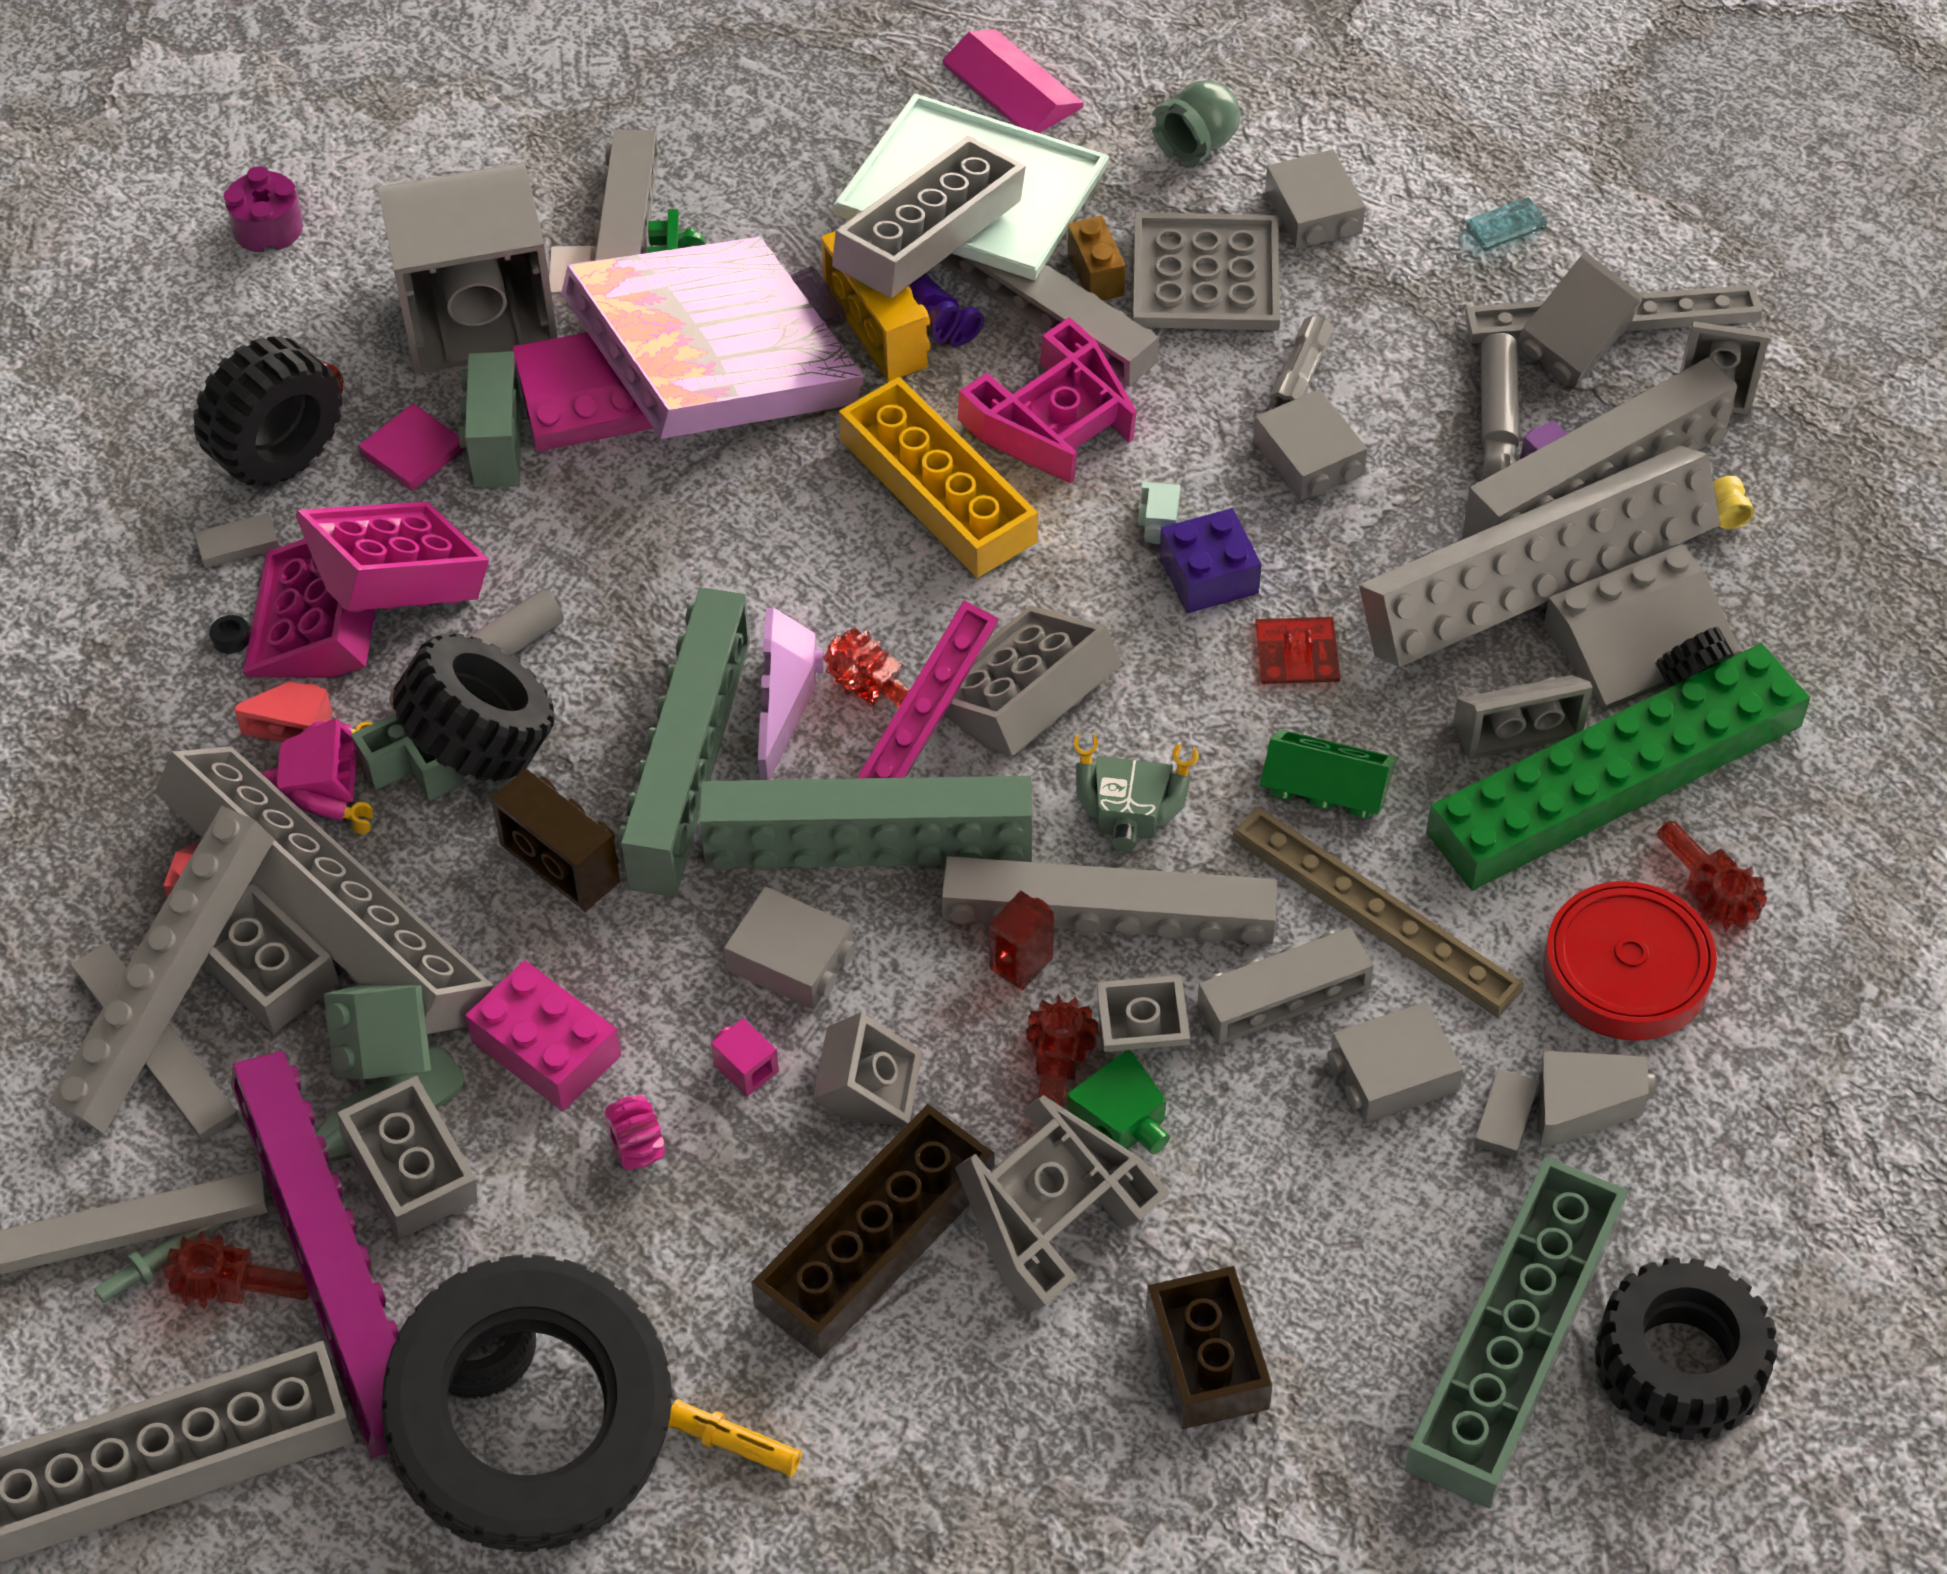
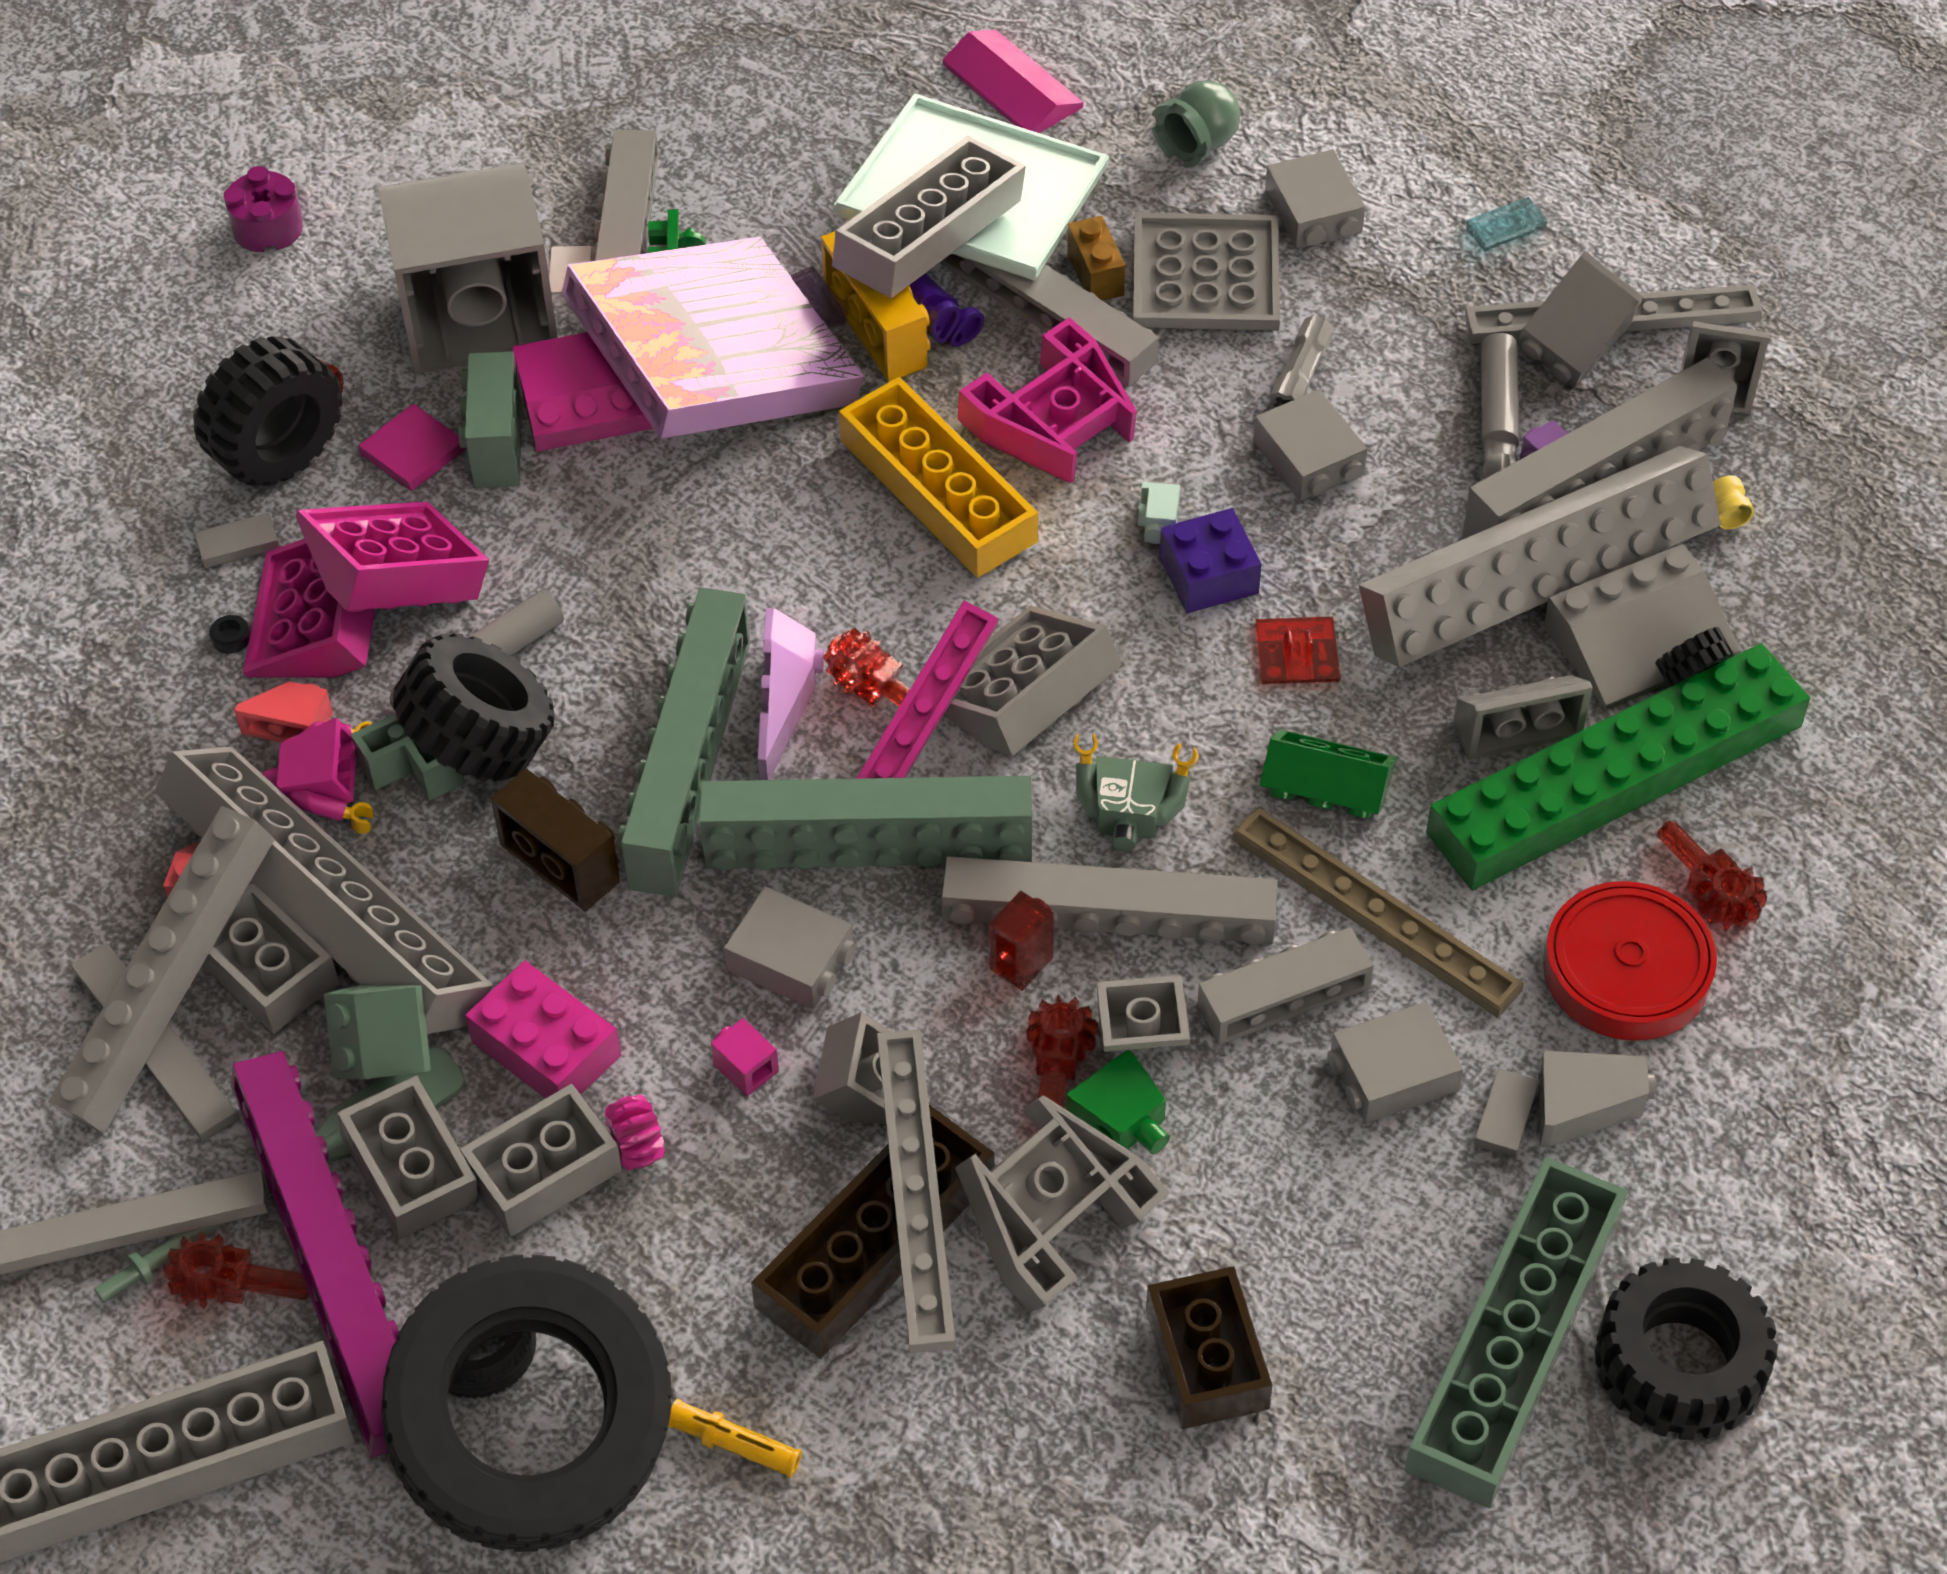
none -> light grey brick [459,1083,622,1238]
none -> light grey plate [877,1029,956,1354]

